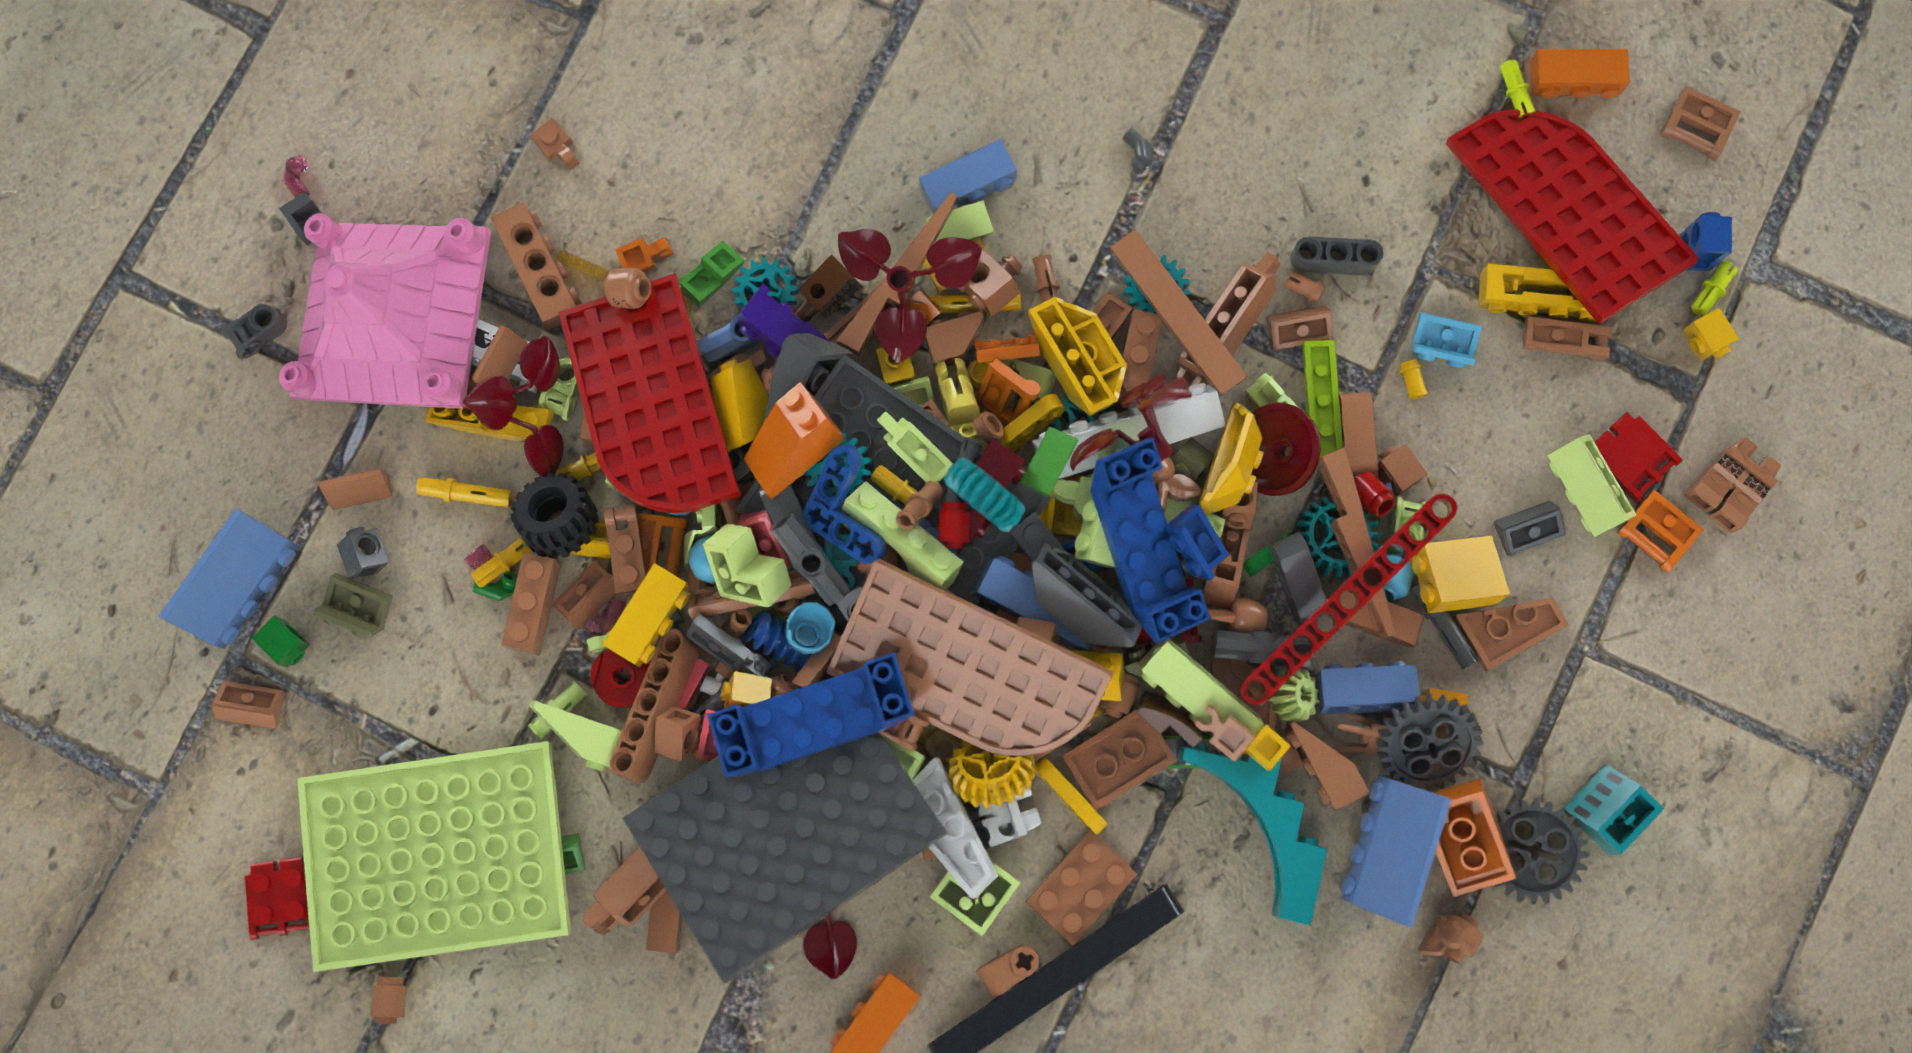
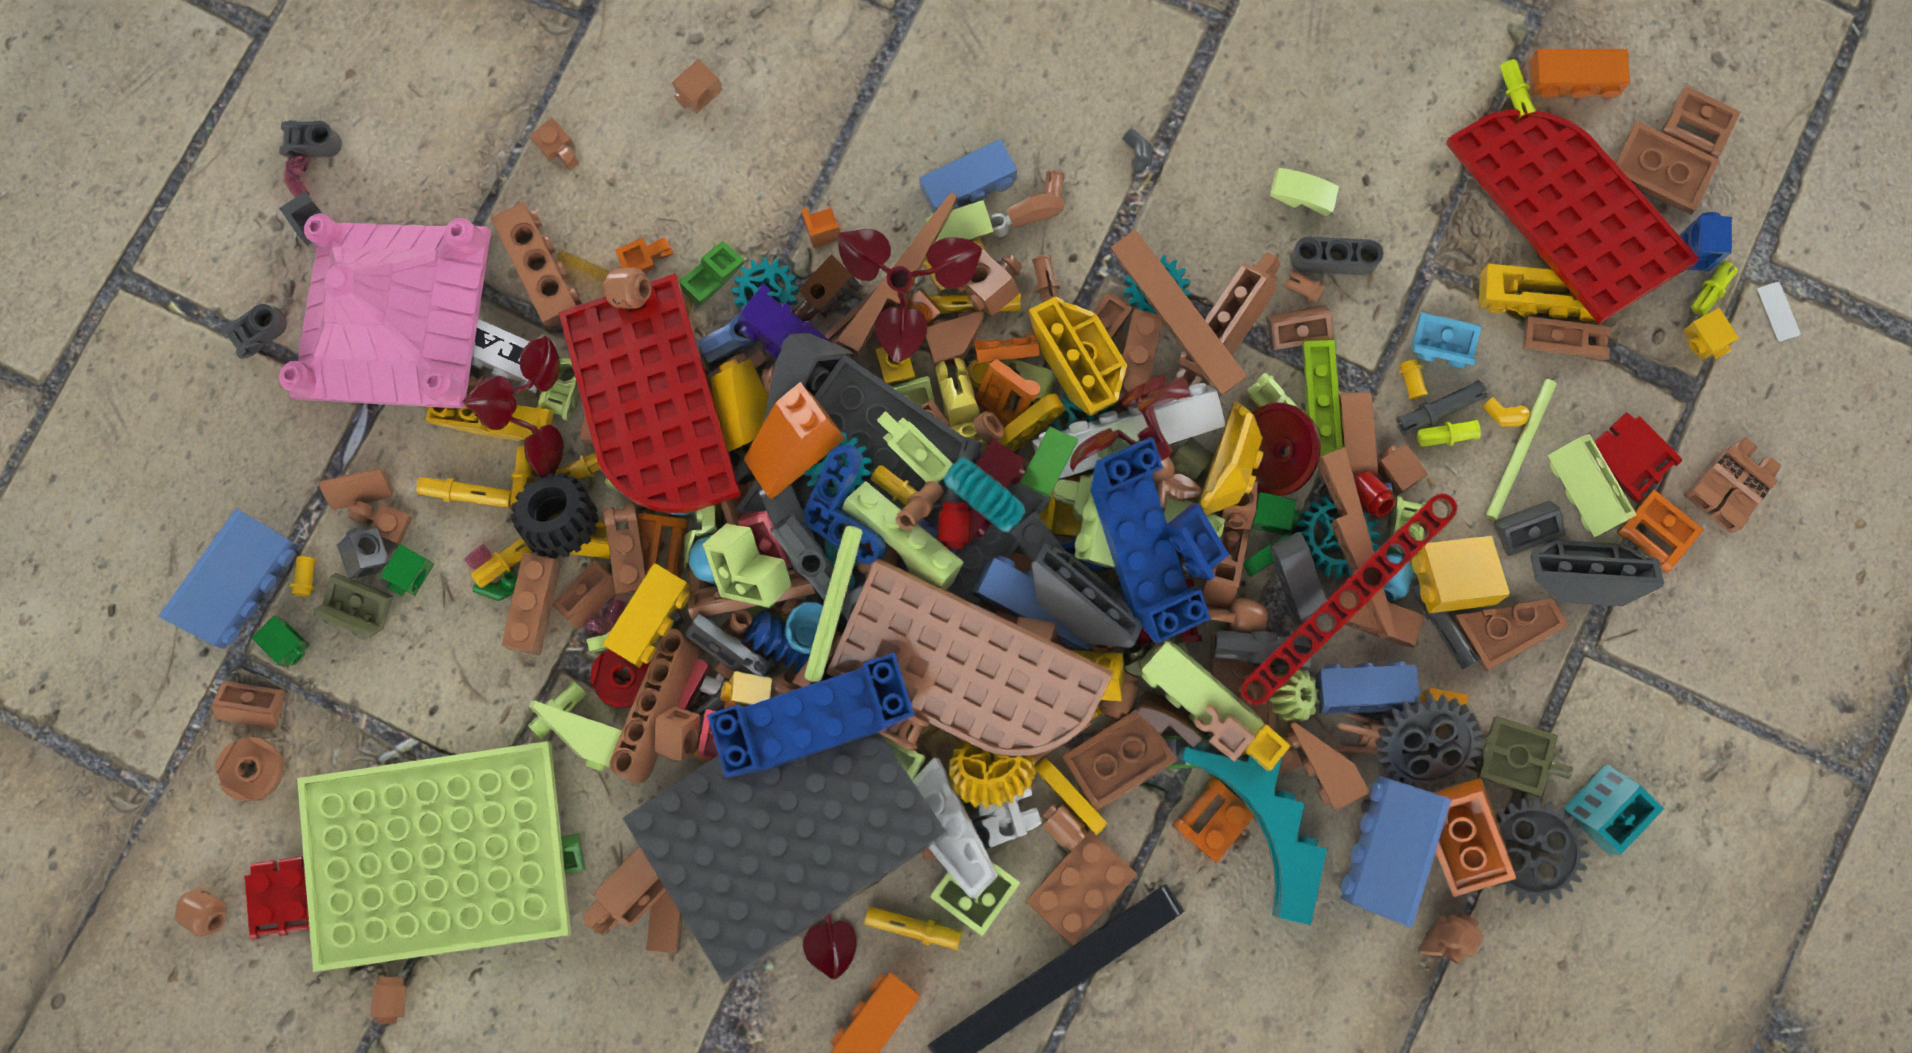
nougat slope [472,325,527,385] -> none
nougat piece [976,944,1039,999] -> none
none -> nougat head [175,888,226,937]
none -> nougat plate [216,737,285,801]
none -> dark grey piece [279,120,342,159]
none -> yellow pin [289,556,317,597]
none -> nougat plate [348,500,413,545]
none -> green brick [380,544,434,597]
none -> yellow axle [510,446,535,506]
none -> nougat brick [672,58,722,114]
none -> orange panel [801,207,840,248]
none -> yellowish green axle [804,526,863,682]
none -> yellow pin [864,905,963,951]
none -> nougat arm [990,170,1065,237]
none -> nougat brick [1041,803,1088,850]
none -> orange plate [1172,776,1254,863]
none -> green brick [1251,492,1300,535]
none -> yellowish green slope [1270,168,1339,216]
none -> dark grey pin [1396,380,1488,436]
none -> neon yellow axle [1416,420,1481,447]
none -> olive plate [1477,716,1573,797]
none -> yellow arm [1482,397,1530,427]
none -> yellowish green piece [1485,379,1557,521]
none -> dark grey wedge [1530,540,1664,606]
none -> nougat plate [1615,121,1720,215]
none -> white sticker [1757,282,1801,342]

